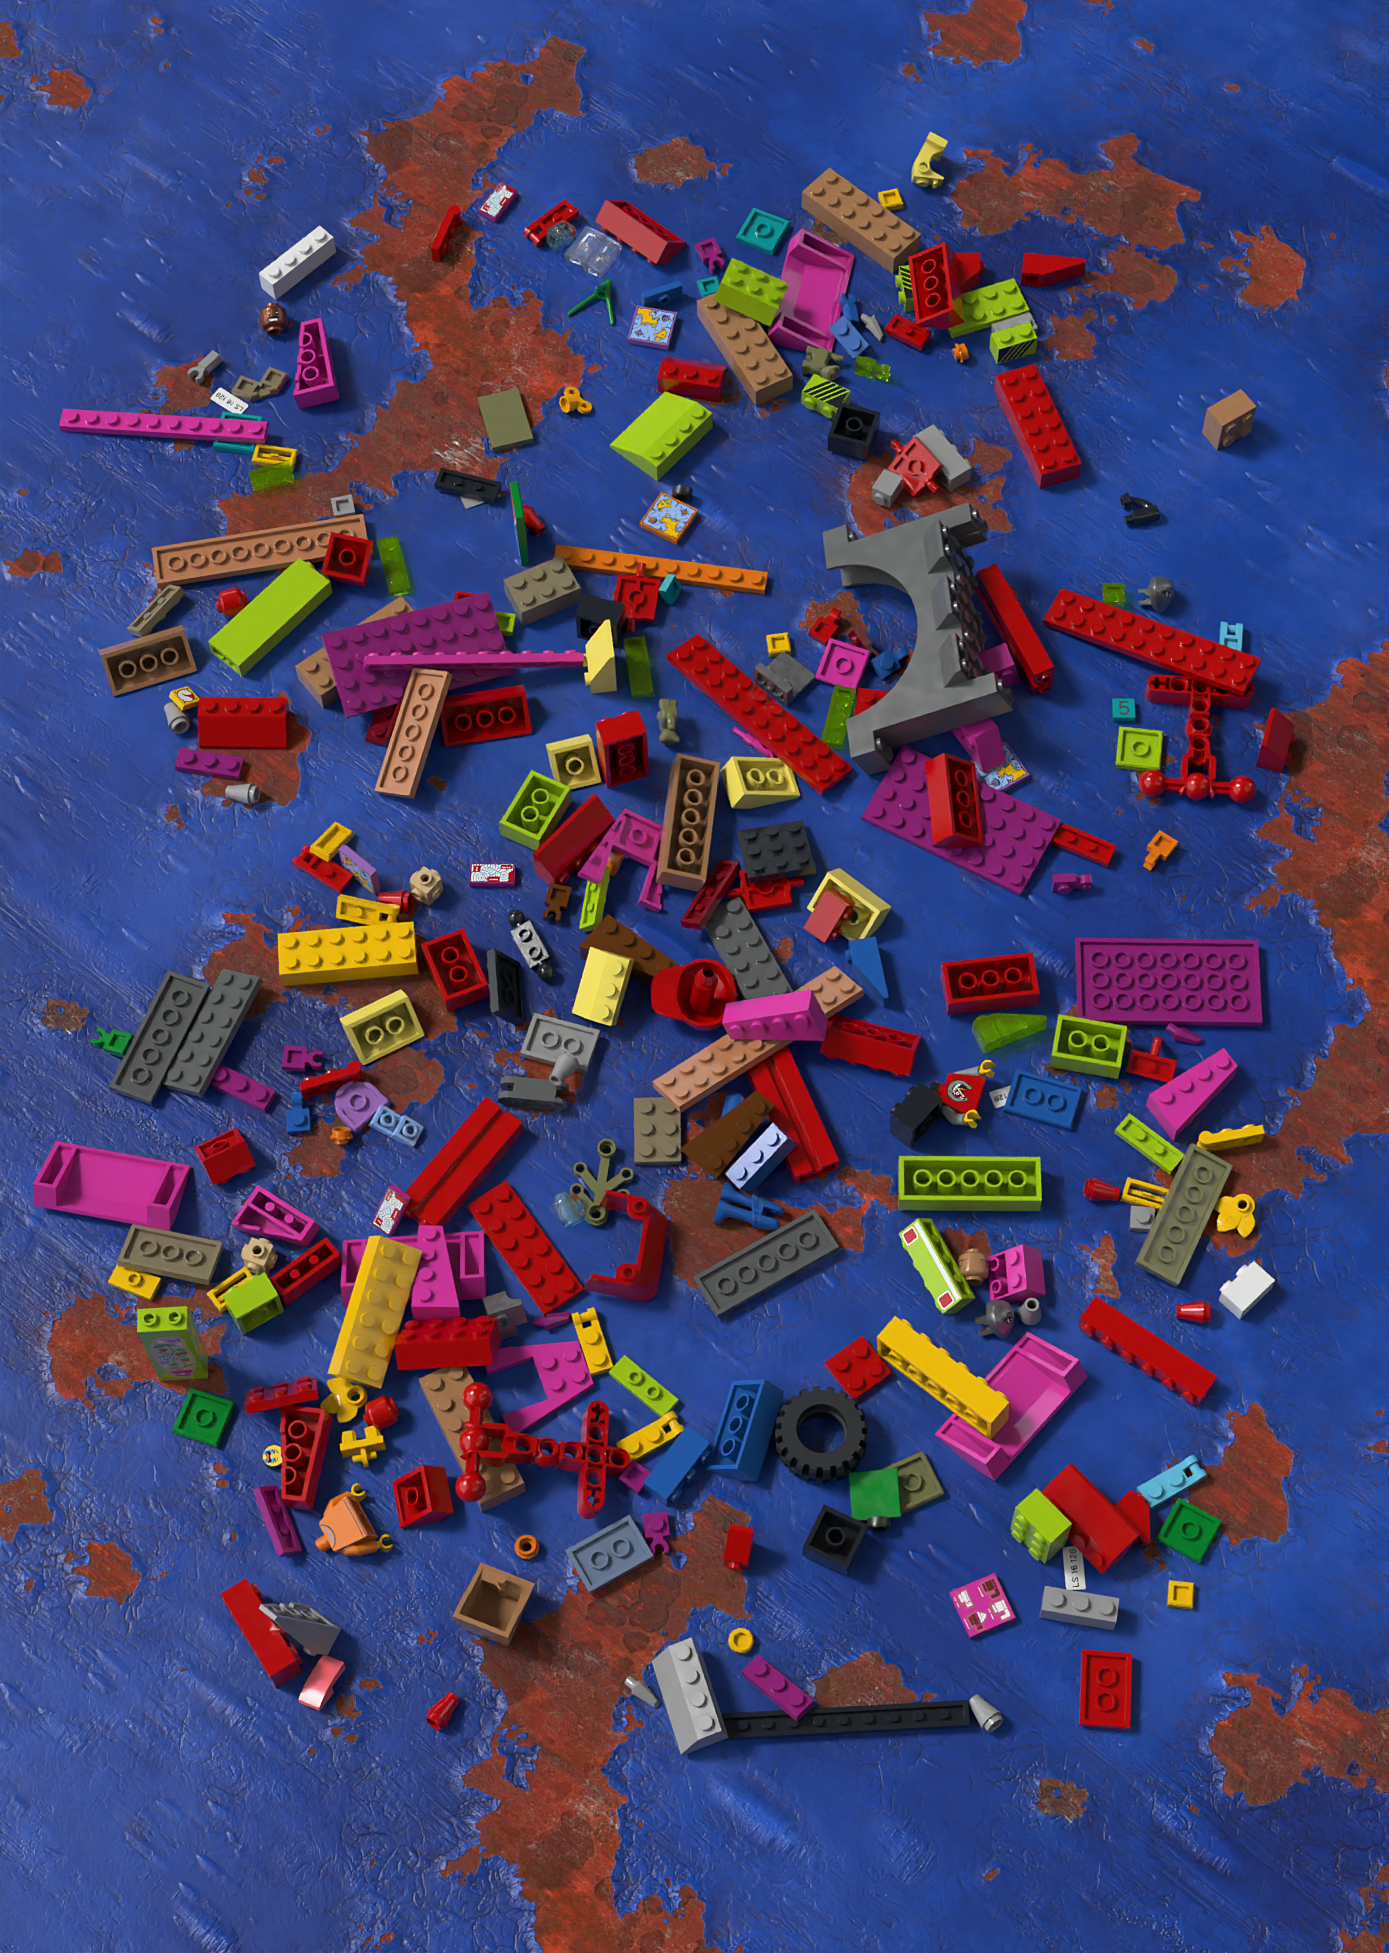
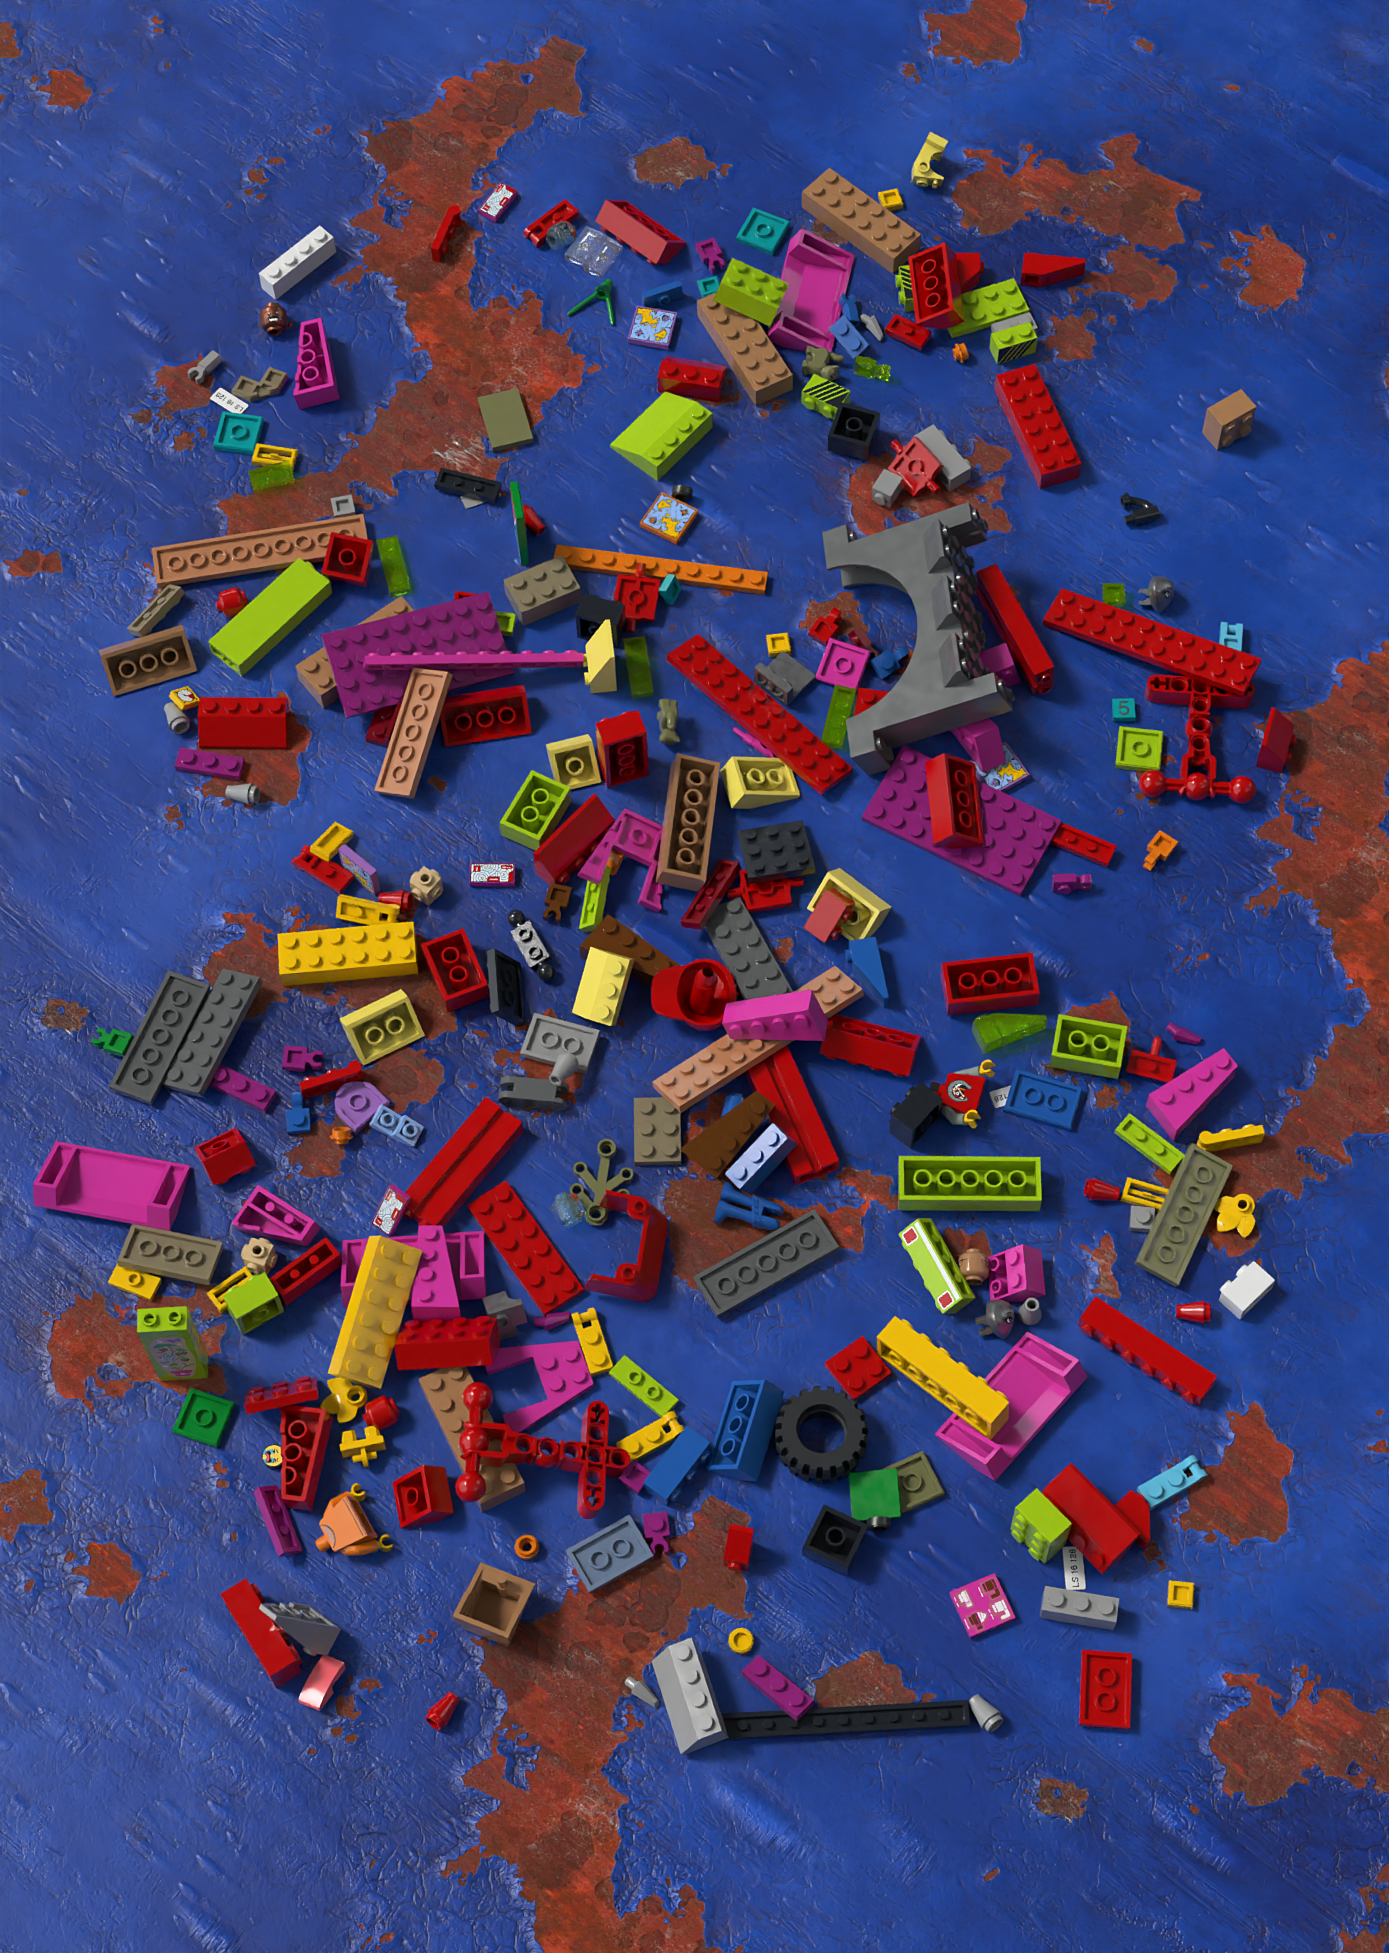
dark pink plate [59,409,269,444] -> none
light orange piece [559,386,592,414] -> none
magenta plate [1075,938,1262,1026] -> none
green tile [1155,1497,1222,1564] -> none

